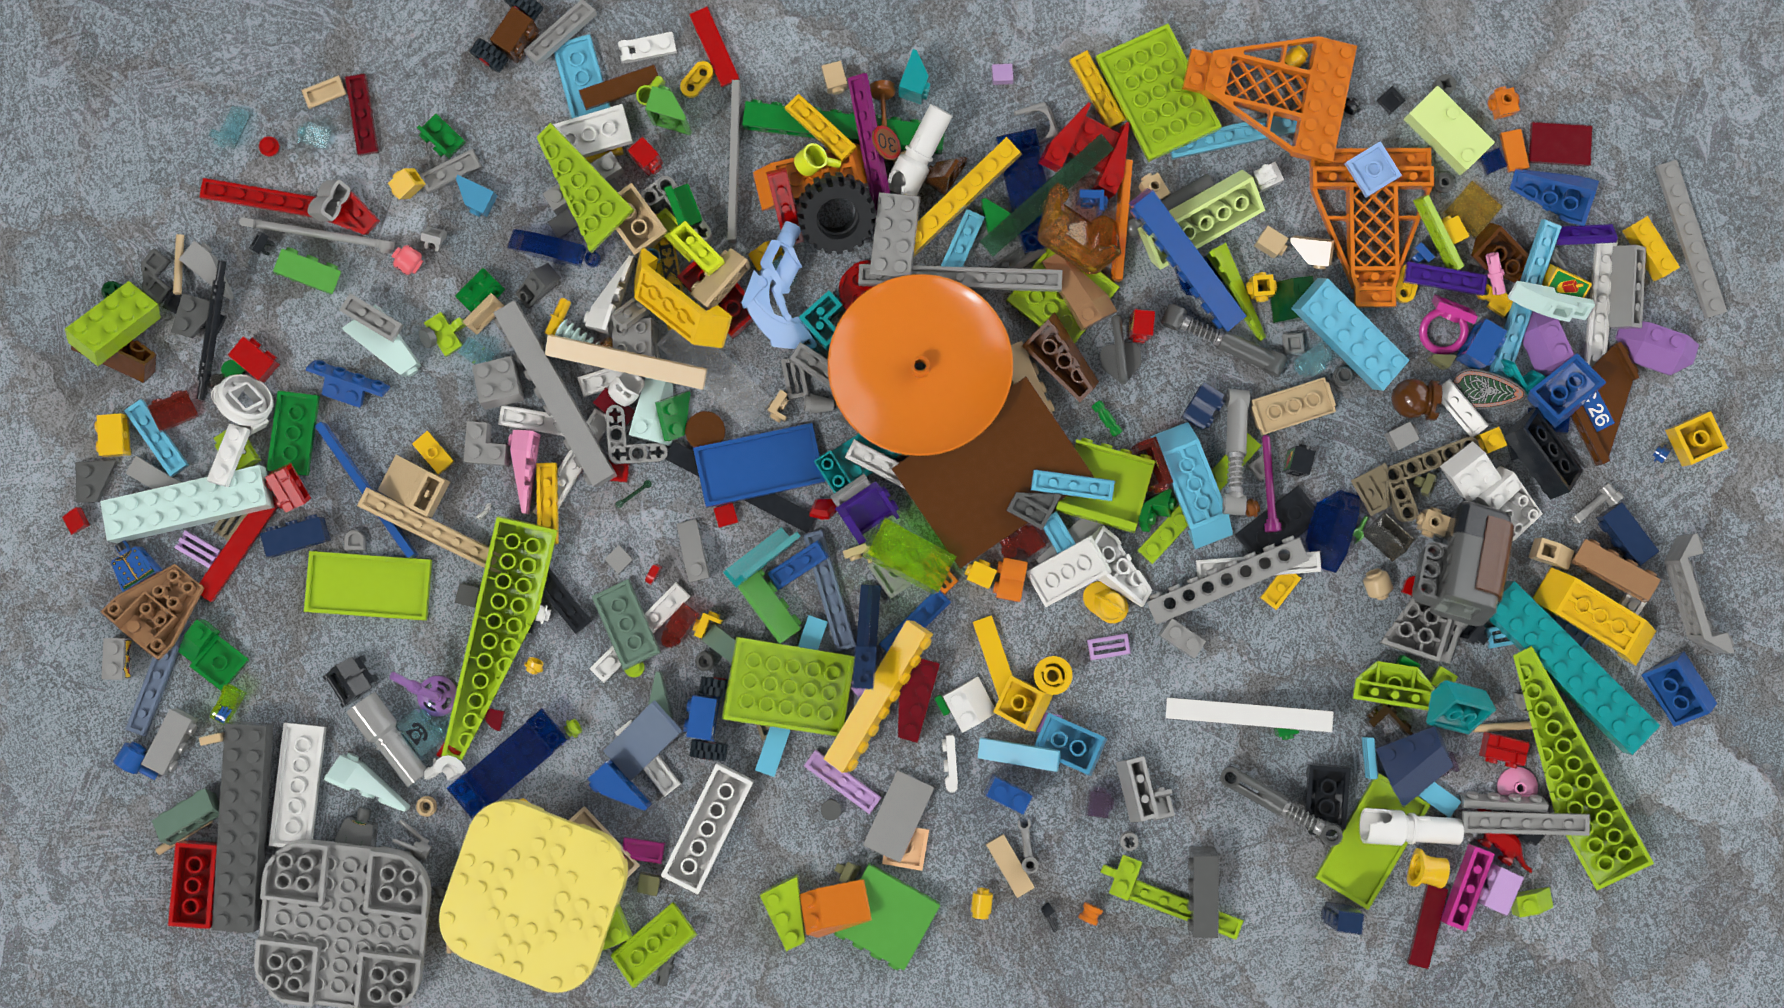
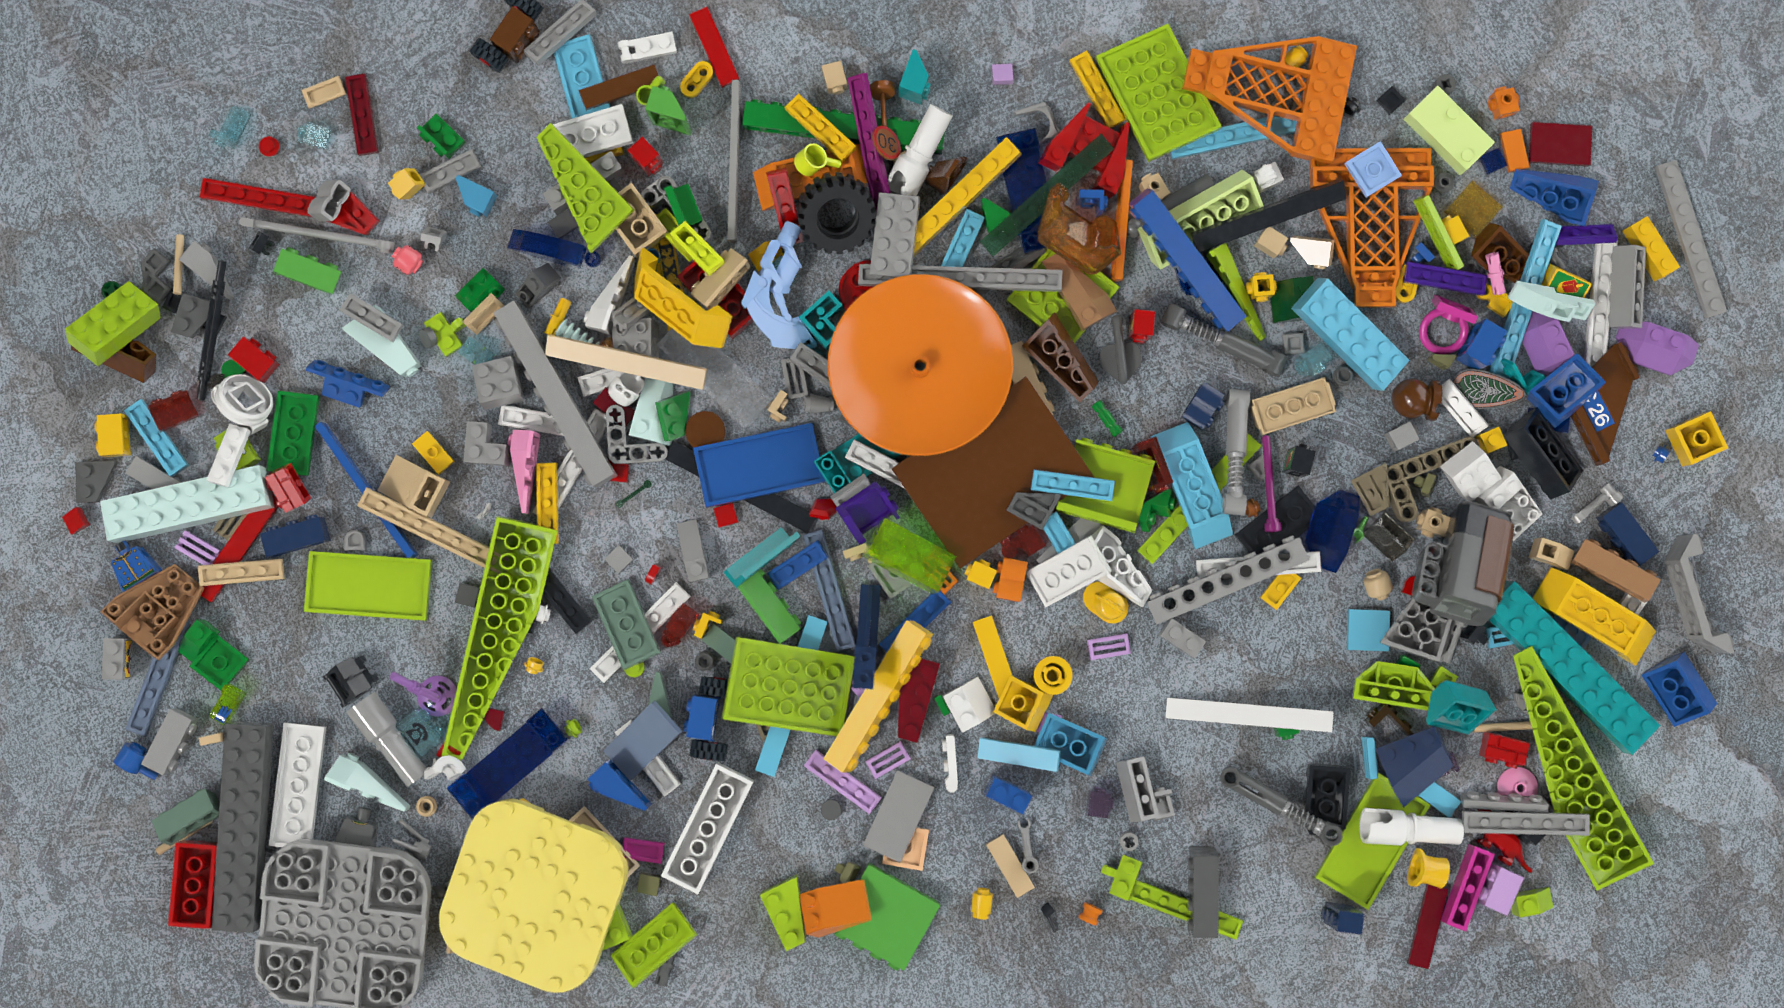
none -> tan tile [198,558,285,586]
none -> lavender tile [865,741,911,779]
none -> black tile [1191,179,1347,252]
none -> medium azure tile [1347,609,1390,651]

